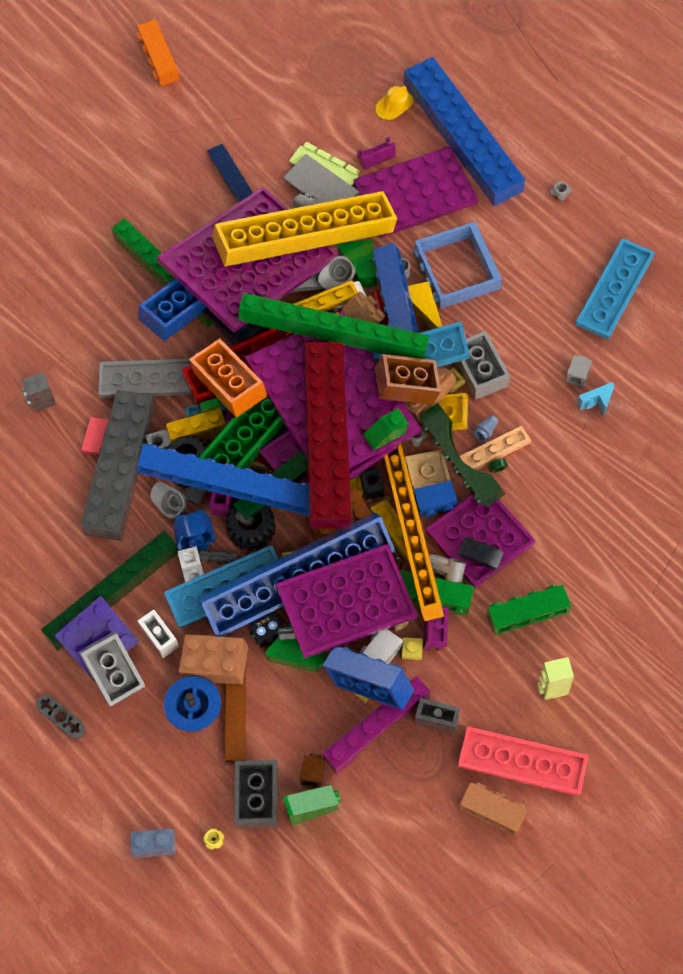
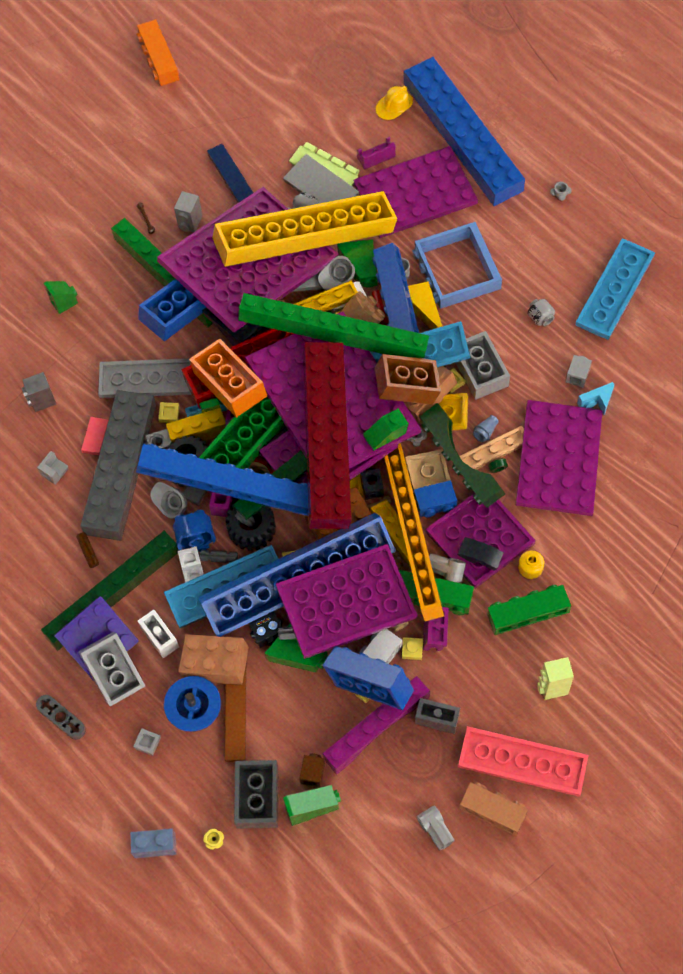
none -> light grey panel [37,451,69,485]
none -> green slope [43,281,78,314]
none -> reddish brown axle [76,532,99,568]
none -> light grey plate [133,728,161,756]
none -> reddish brown hinge [137,203,155,234]
none -> light yellow plate [158,402,180,423]
none -> light grey brick [174,191,203,233]
none -> light grey piece [416,805,455,851]
none -> magenta plate [516,400,602,516]
none -> yellow head [518,550,545,579]
none -> light grey head [528,299,555,326]

